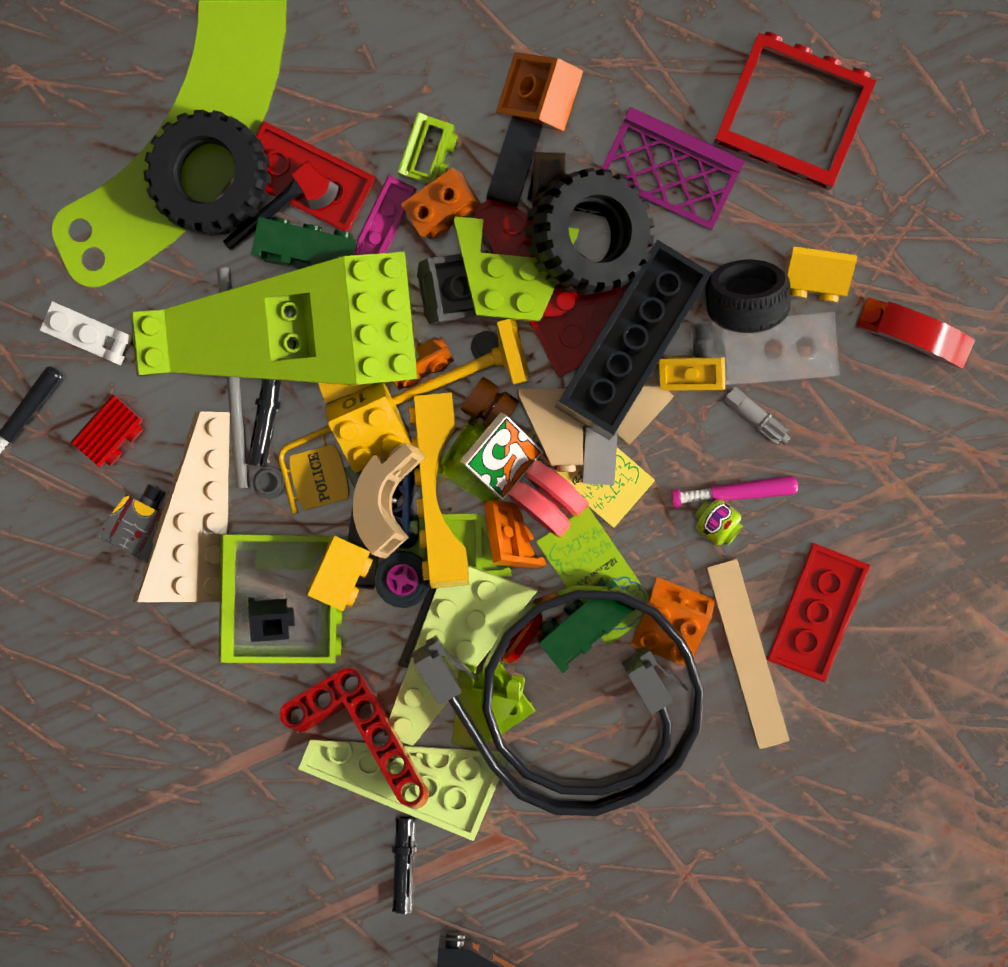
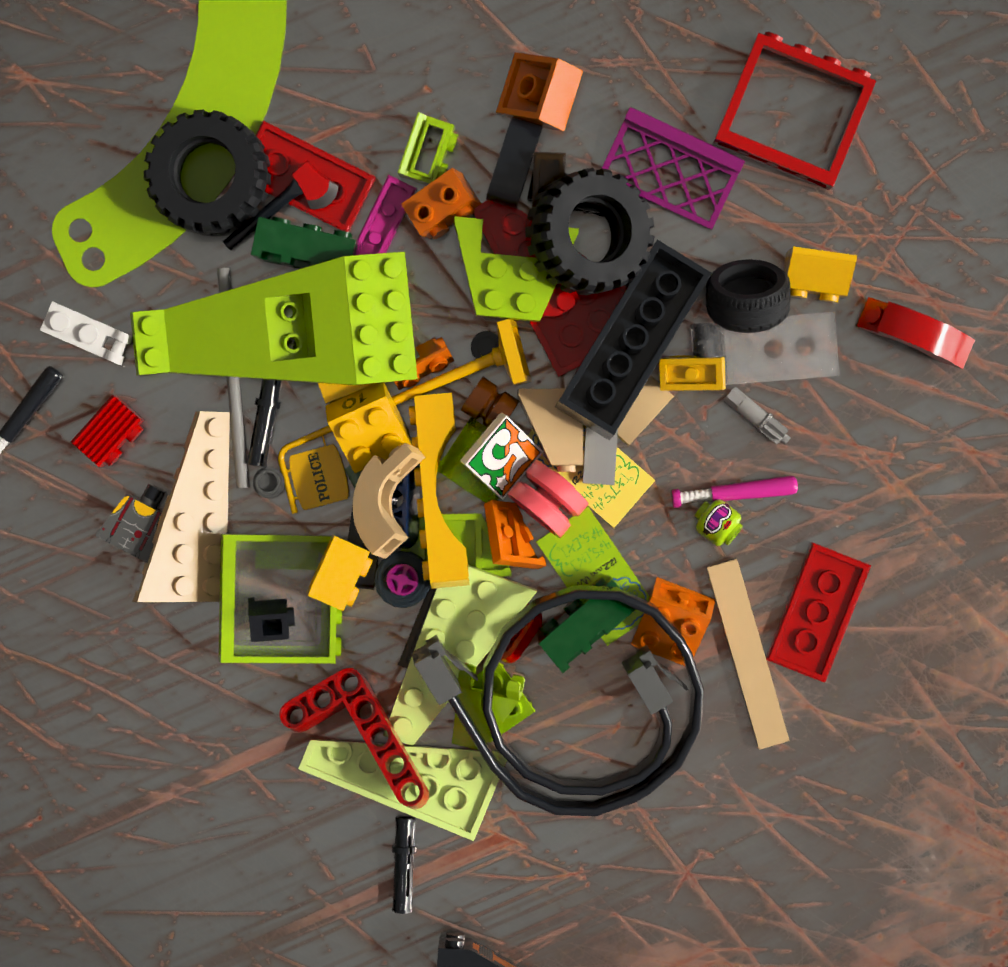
dark grey slope [417,250,489,324] -> none

